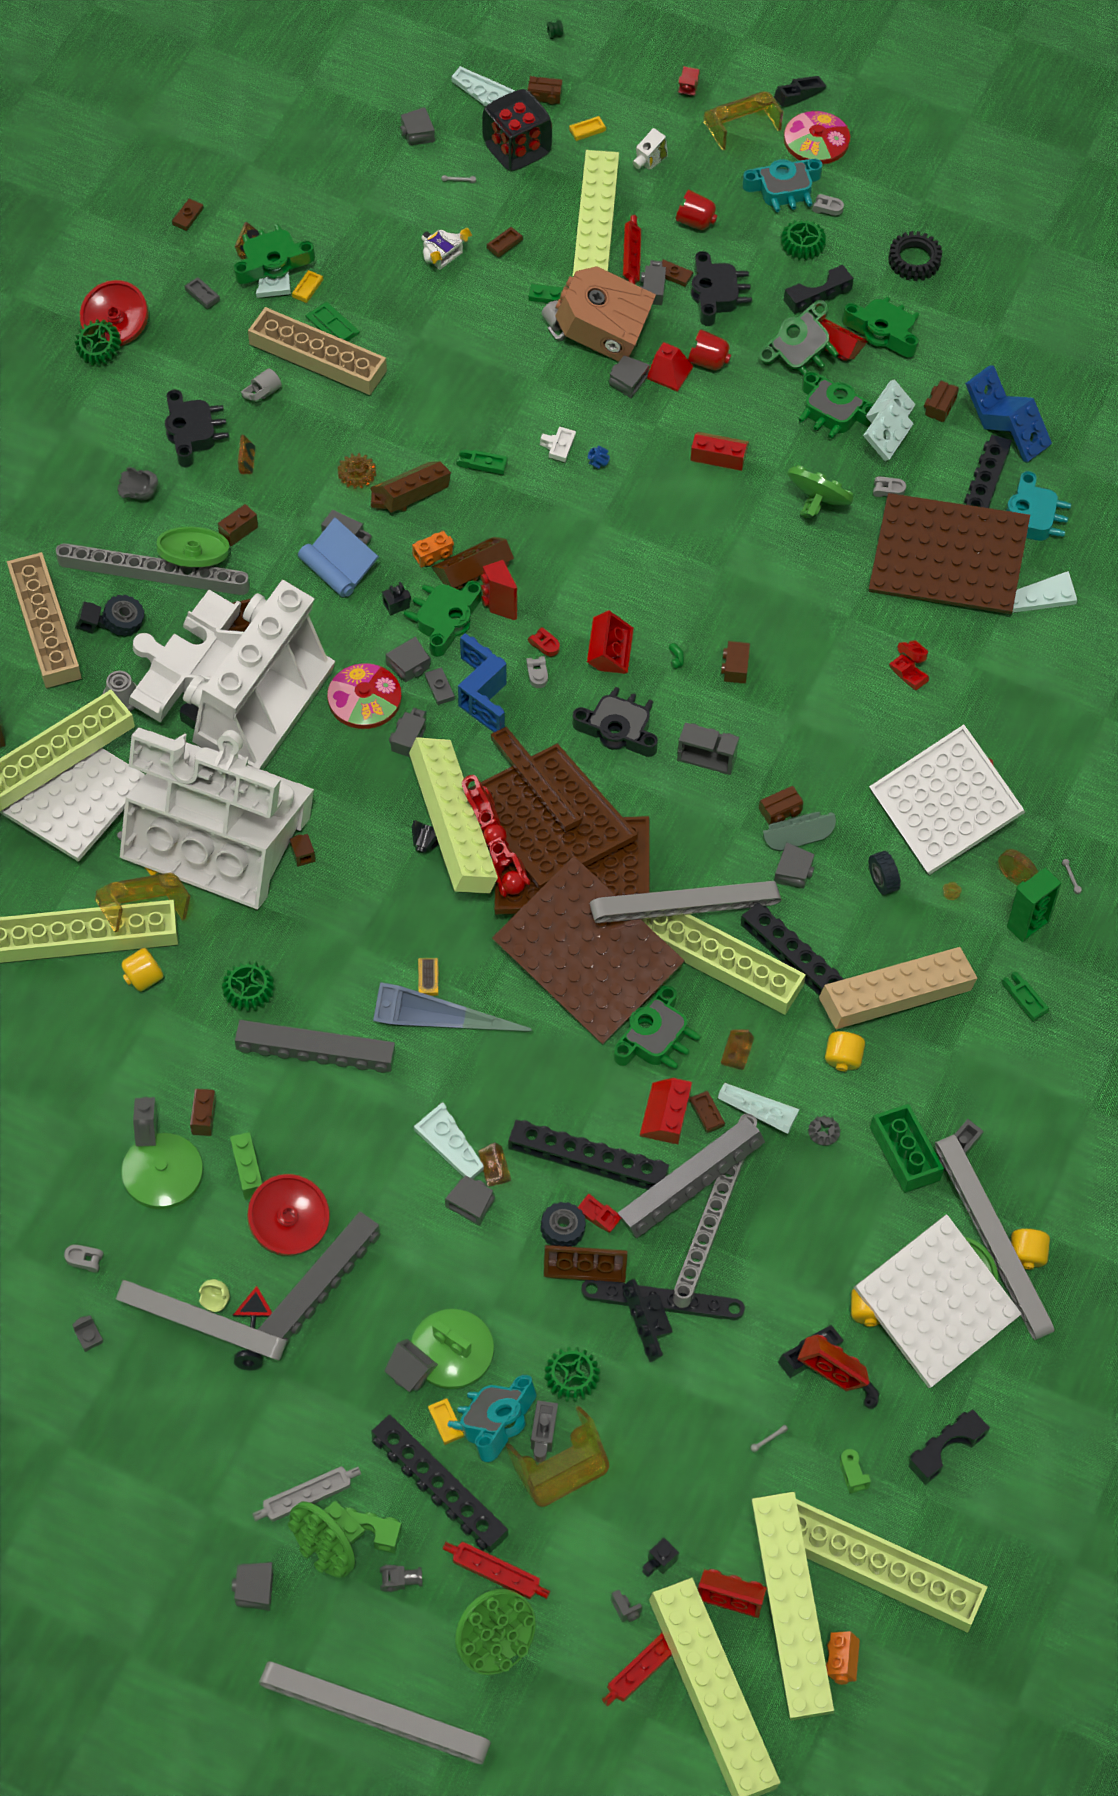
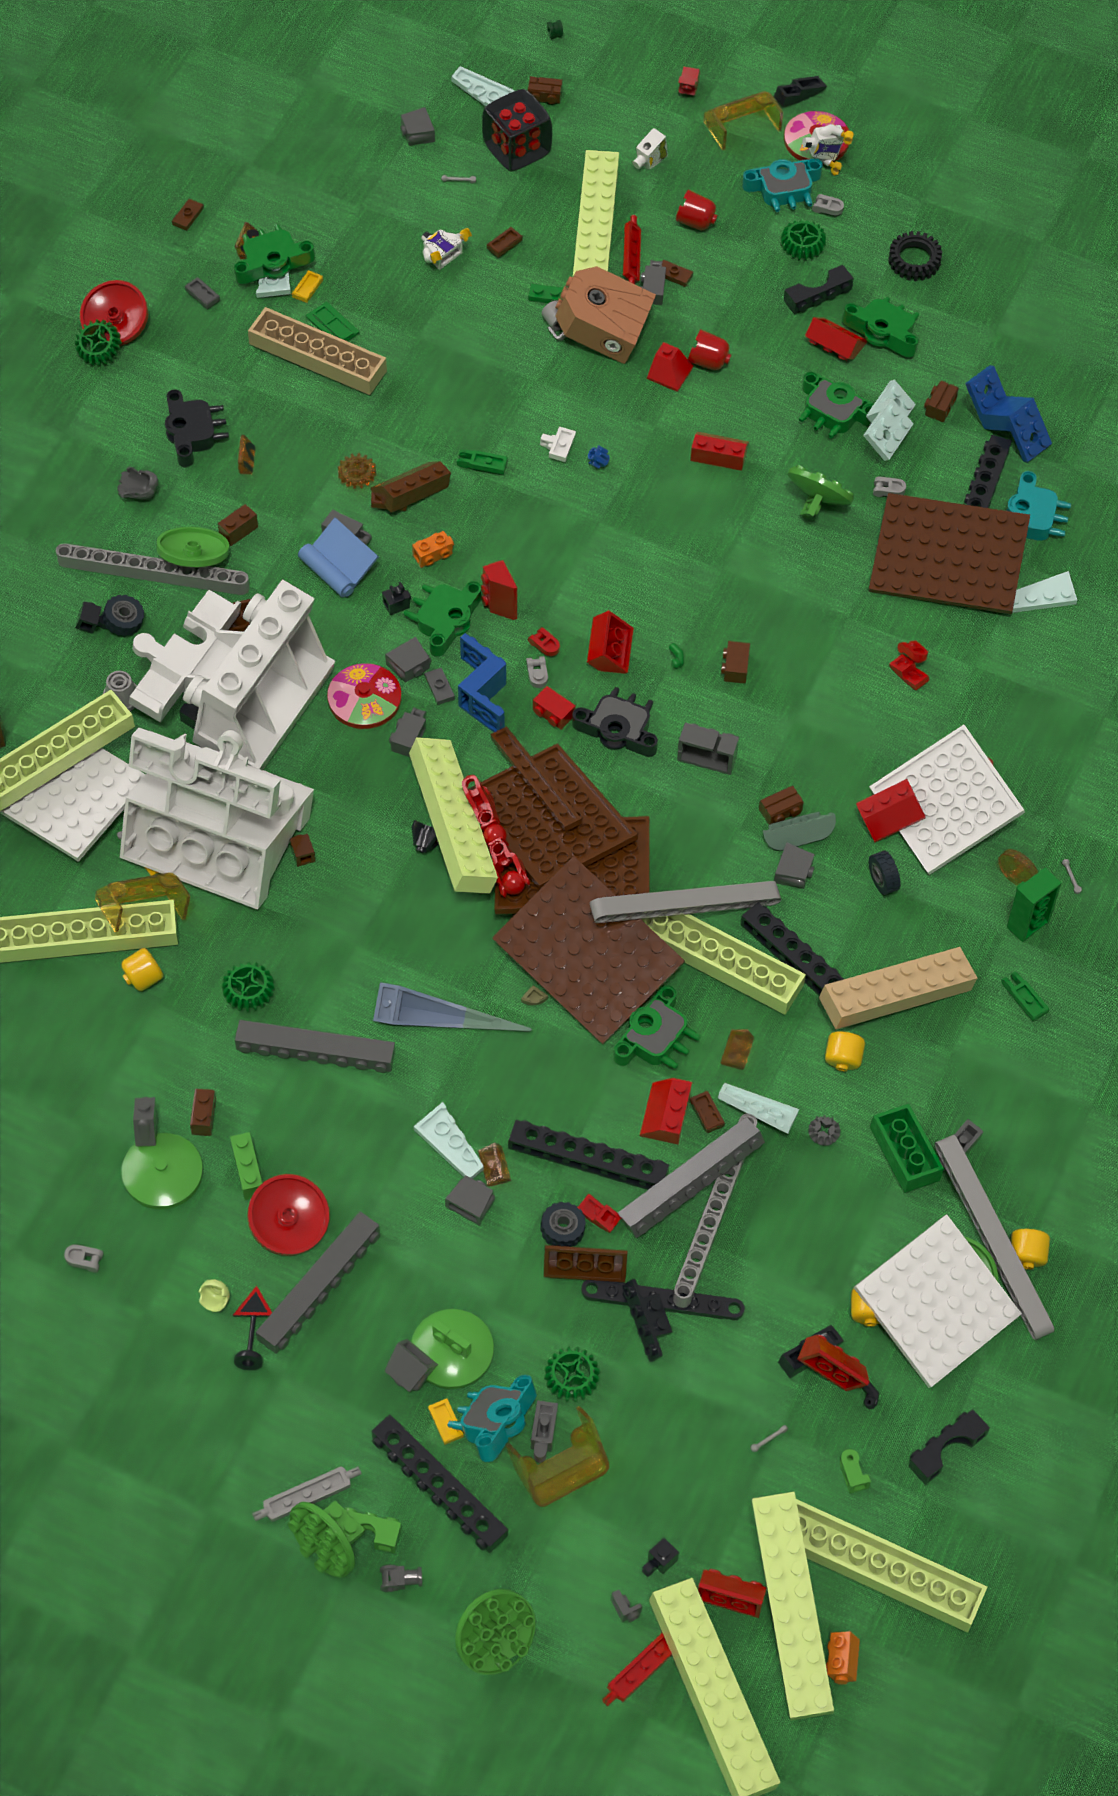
tan brick [7,552,81,688] -> none
dark grey bracket [72,1315,104,1352] -> none
light grey beam [116,1280,287,1361] -> none
dark grey torso [232,1562,274,1611] -> none
light grey piece [241,368,281,401] -> none
light grey beam [259,1662,491,1764] -> none
tile [418,958,438,996] -> none
reddish brown slope [432,537,514,589] -> none
red plate [442,1541,551,1599] -> none
yellow tile [569,116,606,141] -> none
dark grey torso [609,356,650,399] -> none
black piece [691,251,752,326] -> none
green piece [759,300,838,376] -> none
clear yellow plate [943,882,962,900] -> none
none -> olive tile [521,985,548,1005]
none -> red brick [533,686,576,730]
none -> torso [802,124,854,175]
none -> red slope [856,779,926,842]

